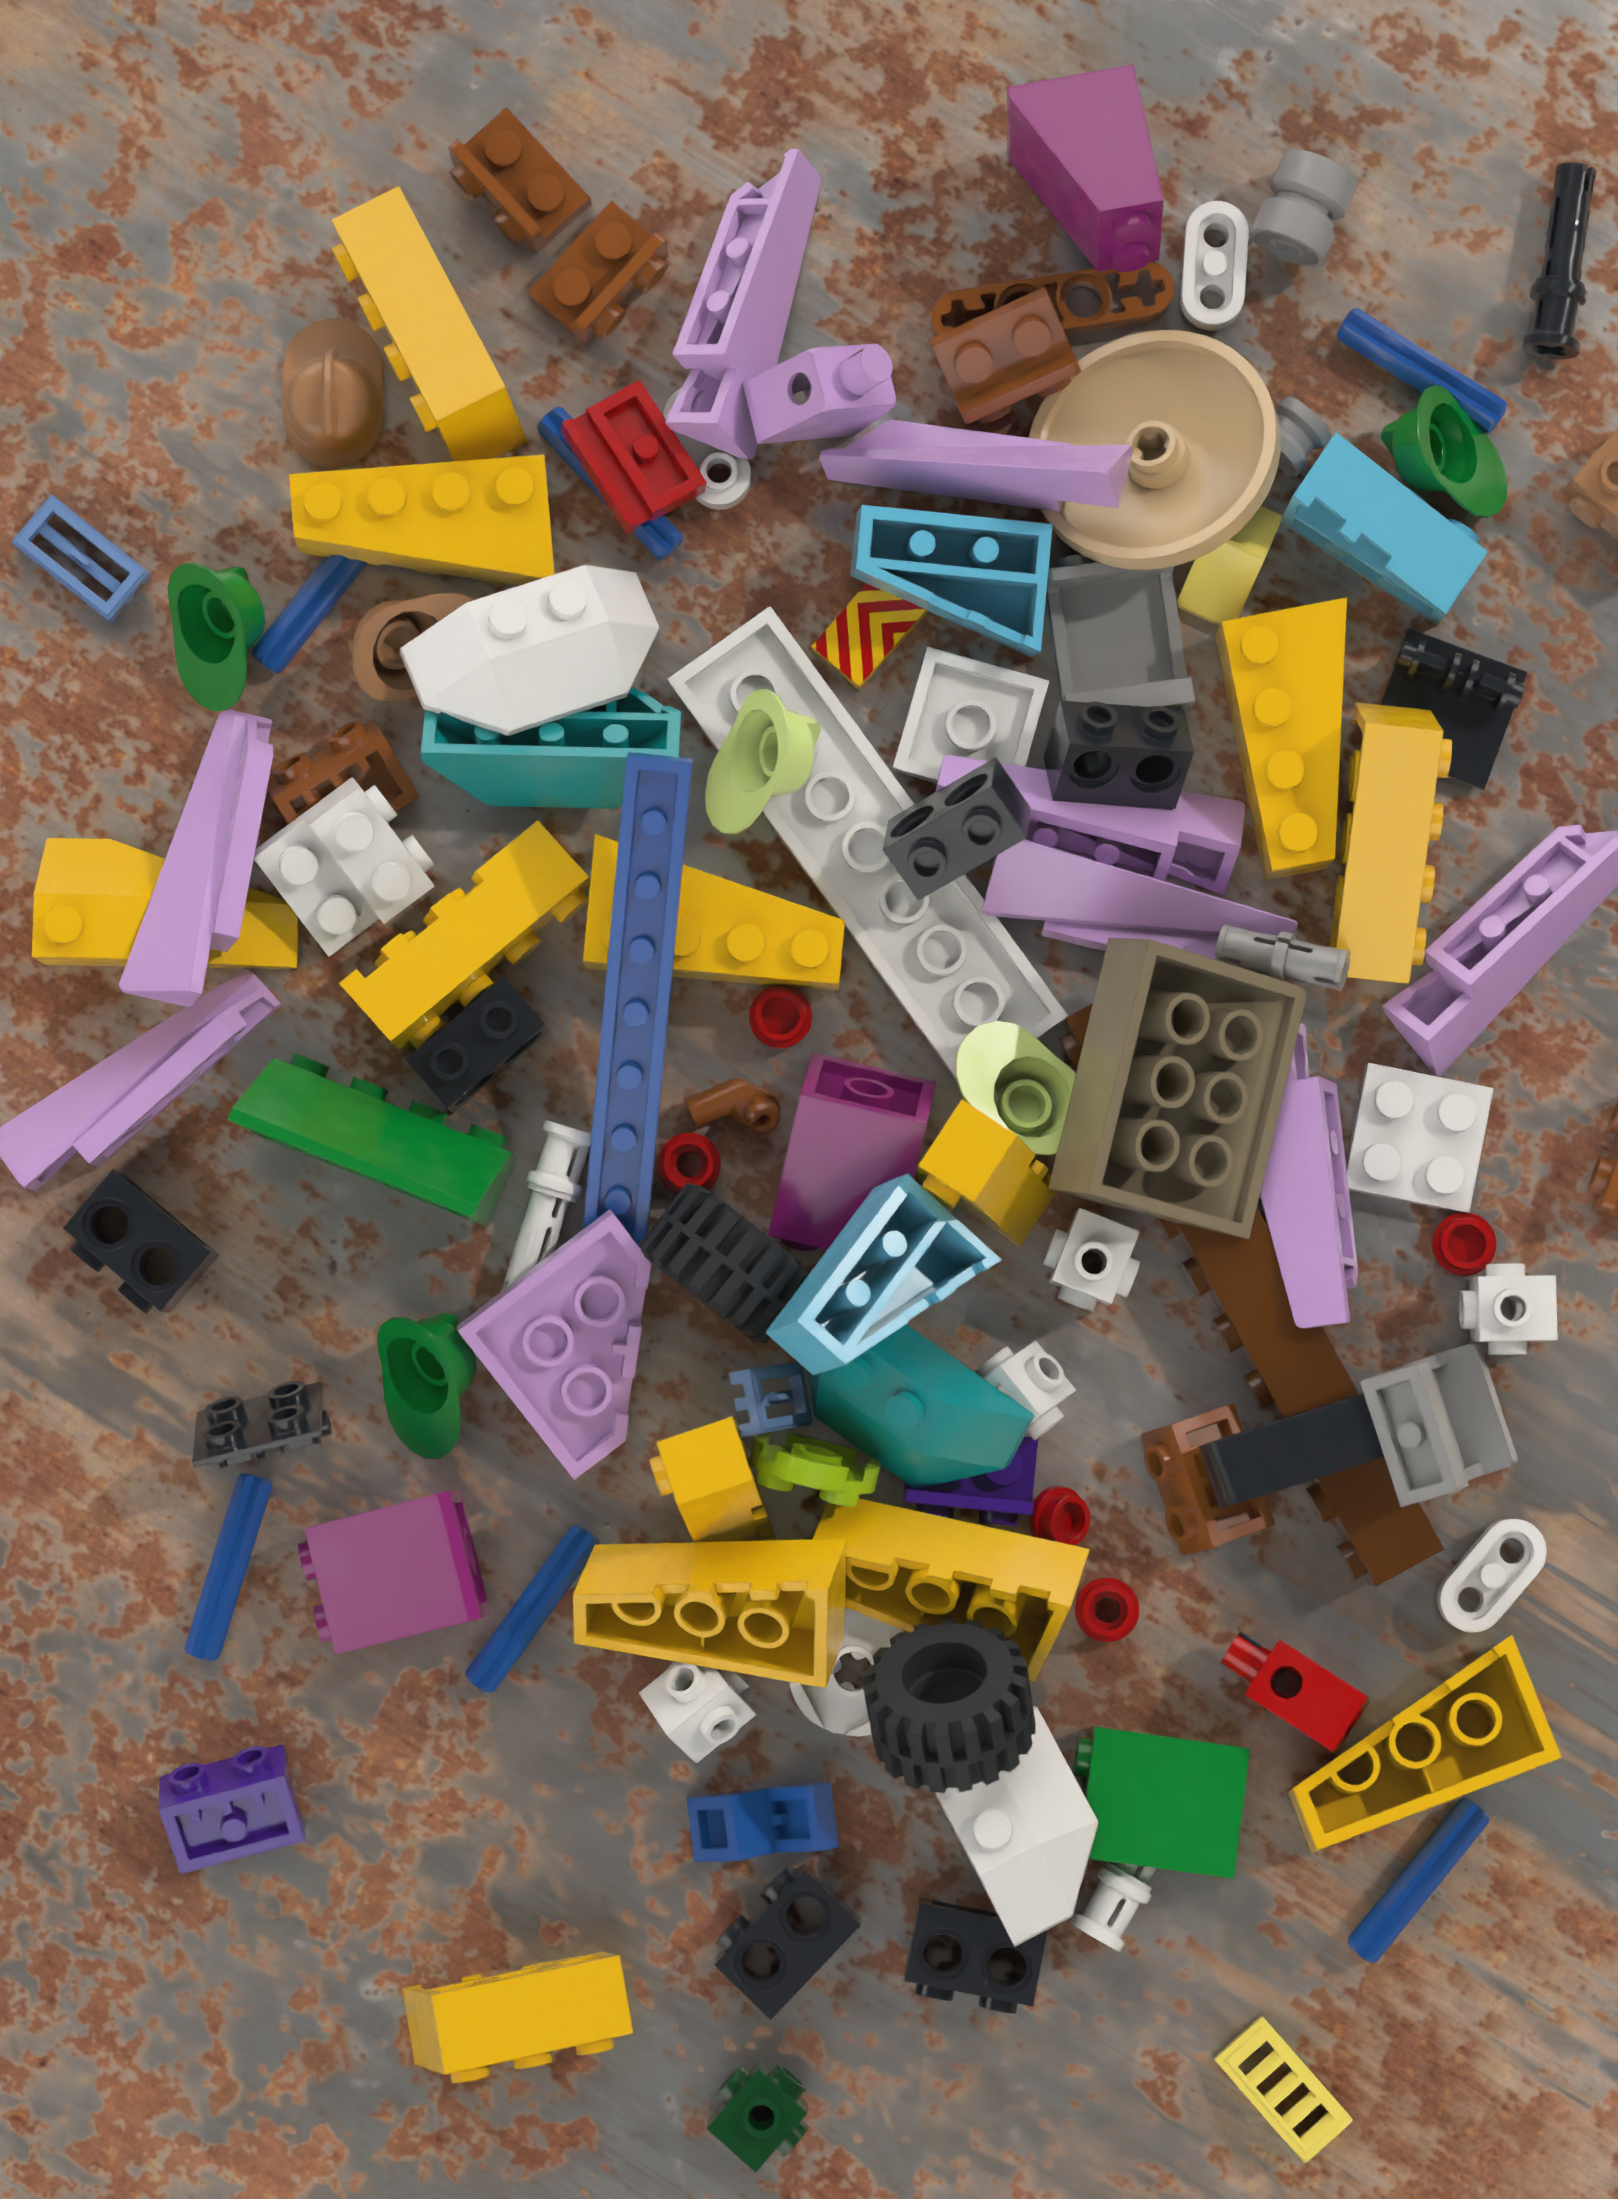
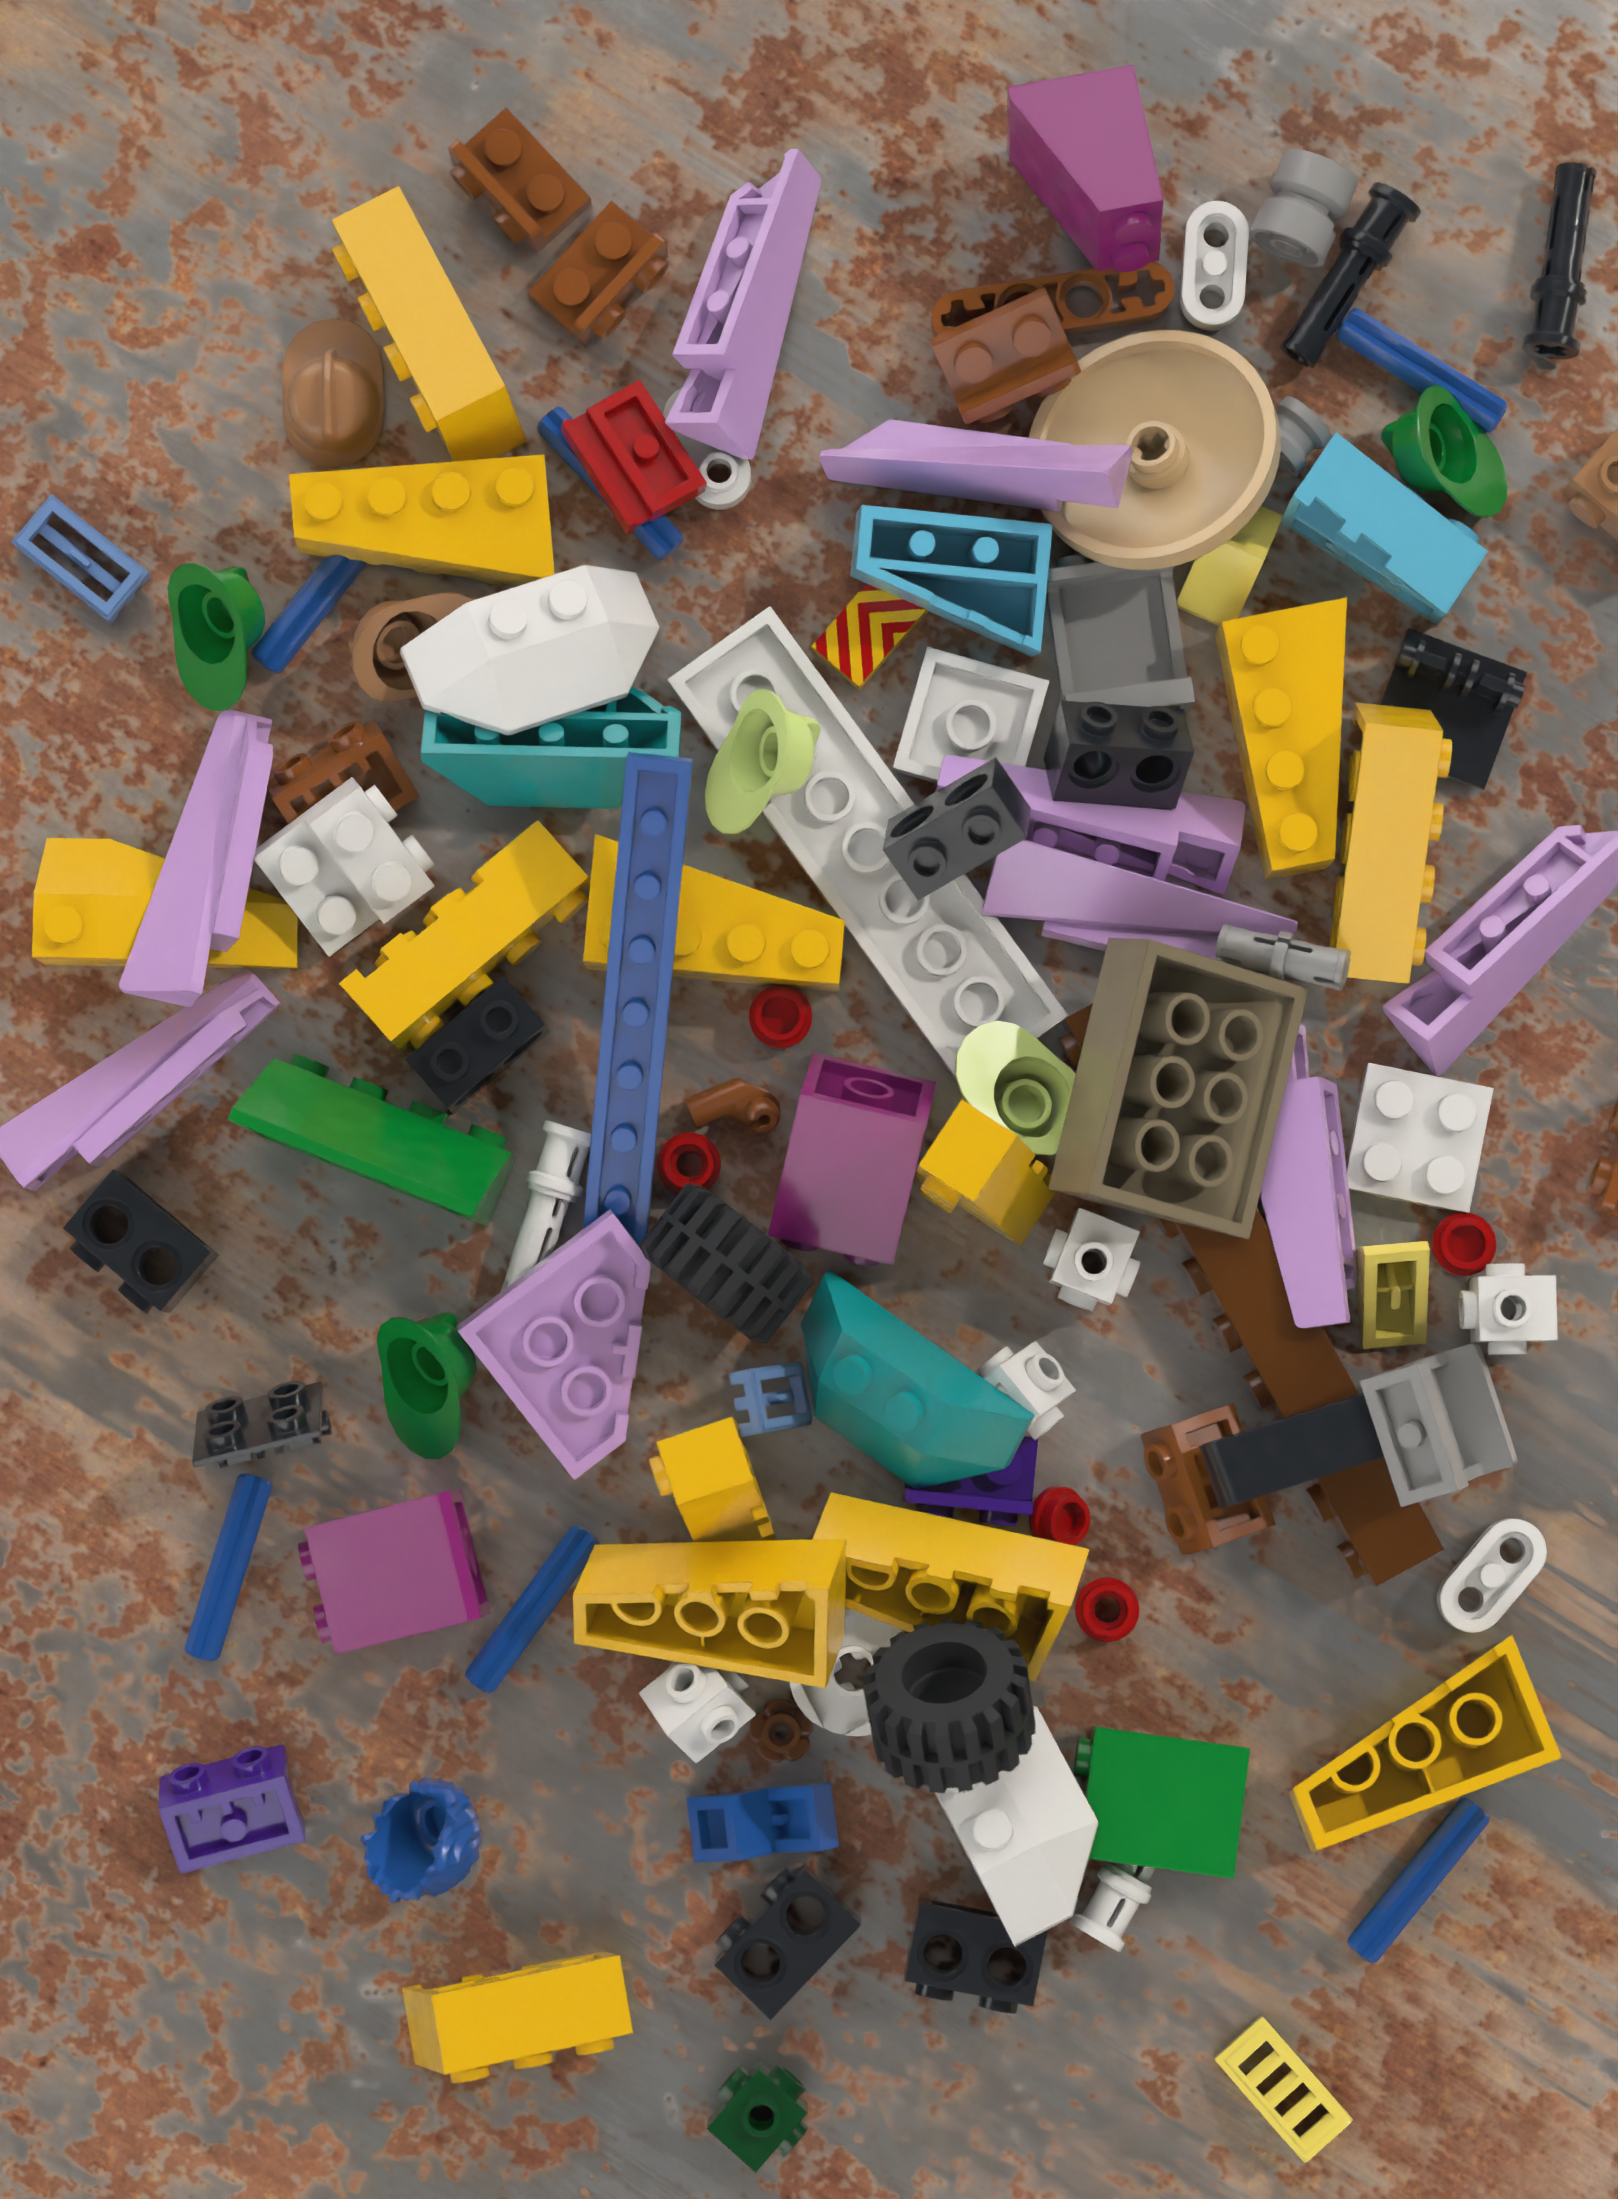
lavender torso [742,343,896,444] -> none
lime plate [749,1432,881,1507] -> none
medium azure wedge [765,1174,1002,1376] -> none
red torso [1221,1631,1370,1755] -> none
none -> blue hair [360,1777,482,1903]
none -> reddish brown plate [749,1699,813,1764]
none -> black pin [1280,182,1421,368]
none -> light yellow slope [1356,1241,1430,1349]

